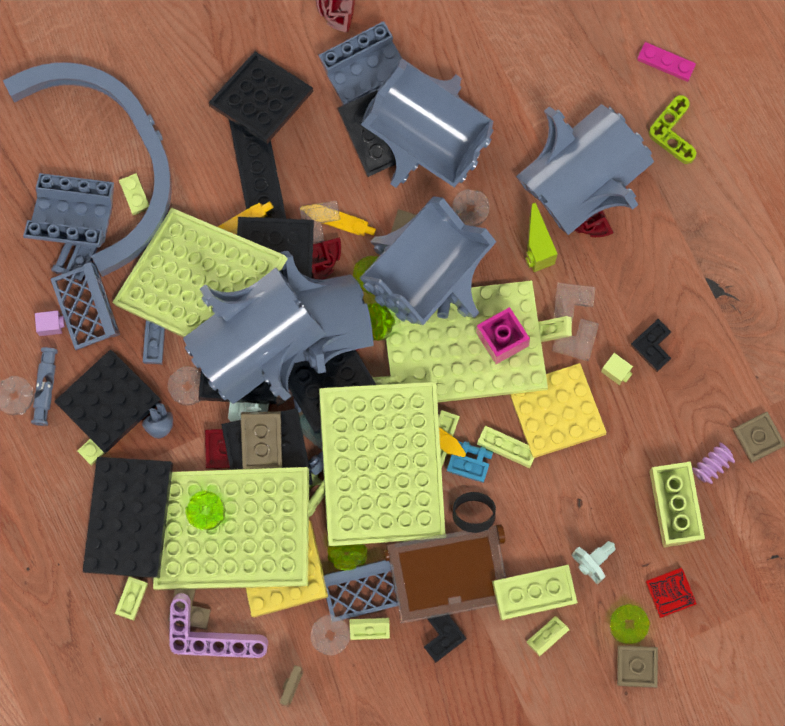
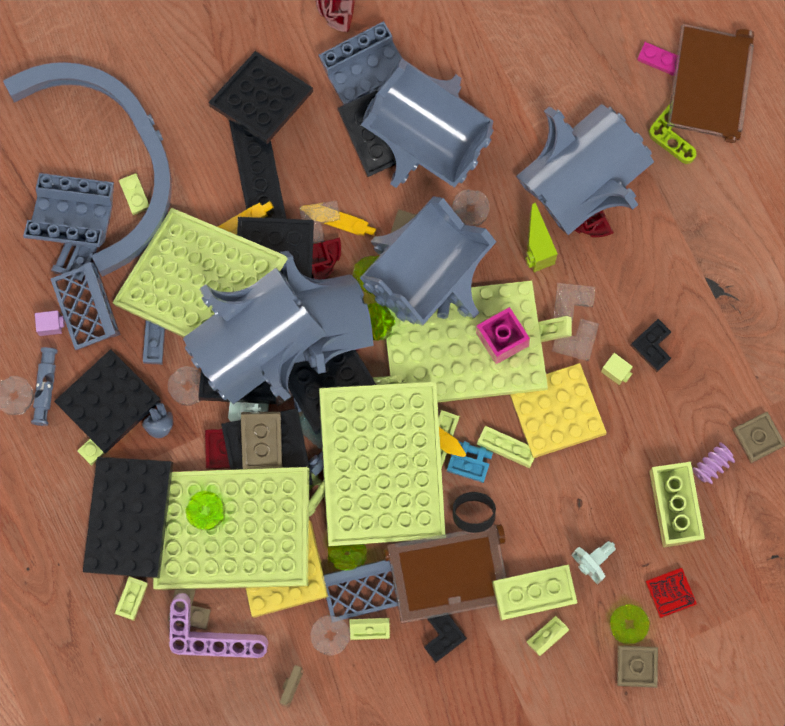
none -> reddish brown door [667,24,754,143]

